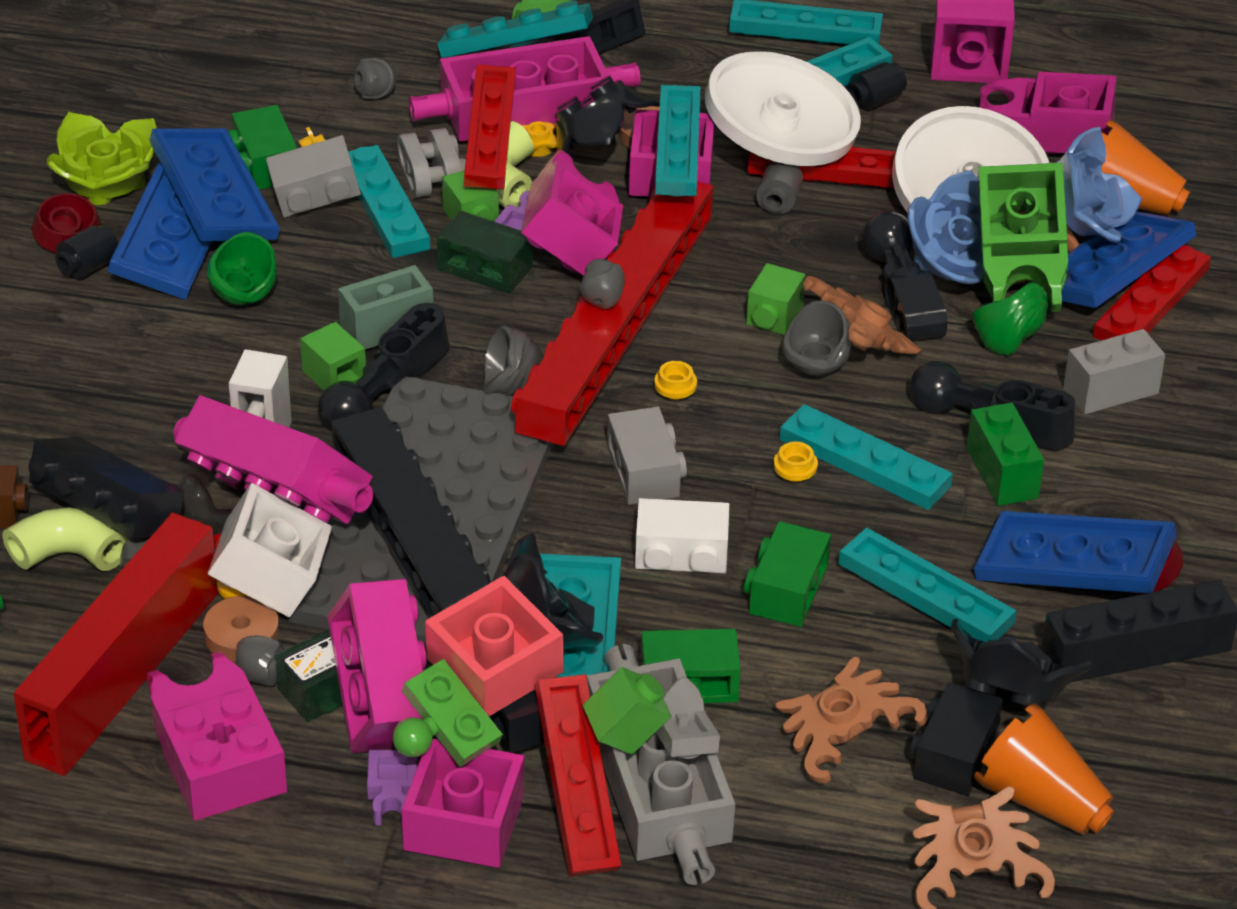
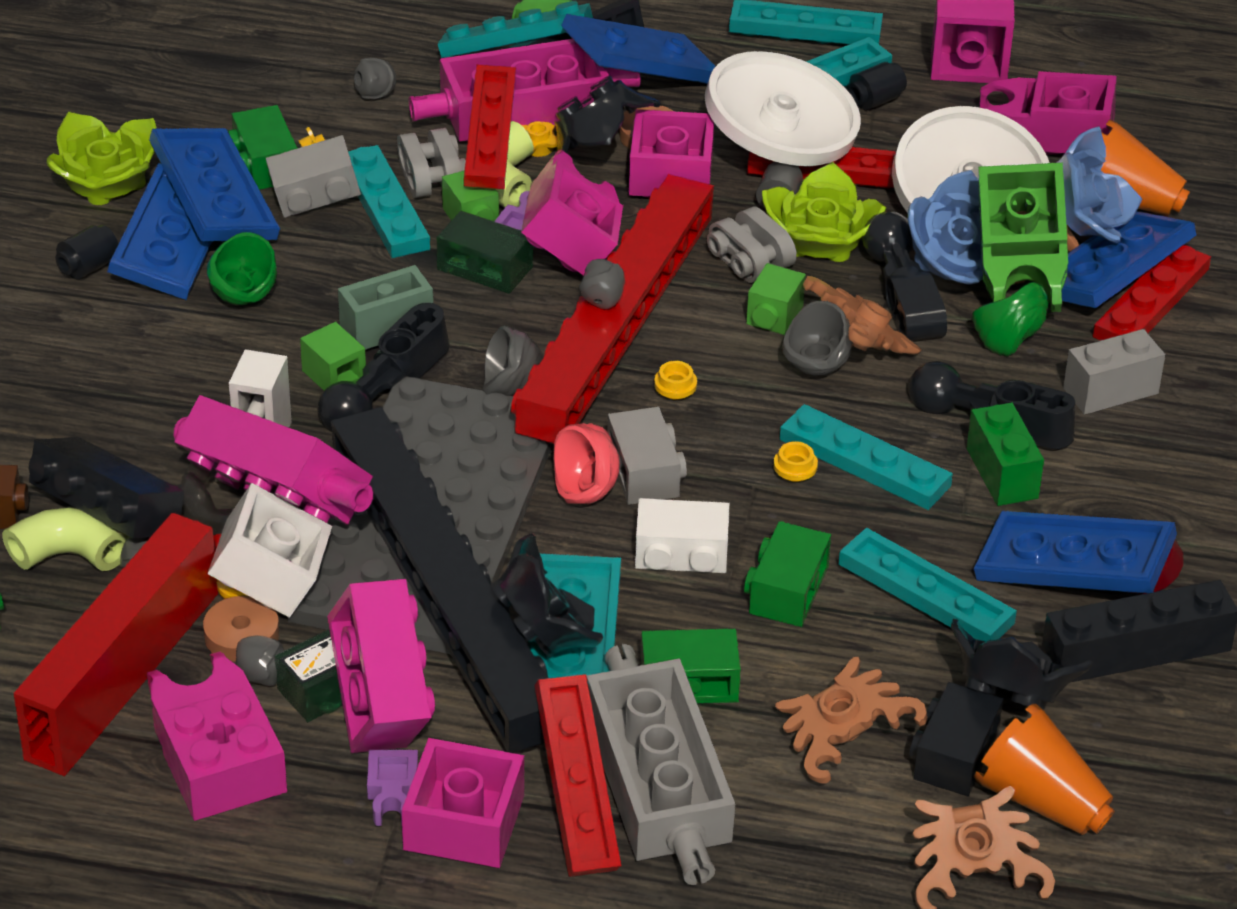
dark red hat [31,193,103,253] -> none
bright green plate [393,659,503,767] -> none
coral brick [425,576,563,716] -> none
bright green brick [583,667,672,754] -> none
teal plate [655,85,701,197] -> none
light grey plate [656,676,720,759] -> none
none -> coral hair [554,423,620,504]
none -> blue plate [561,14,716,84]
none -> light grey brick [707,206,797,283]
none -> lime brick [762,162,886,262]

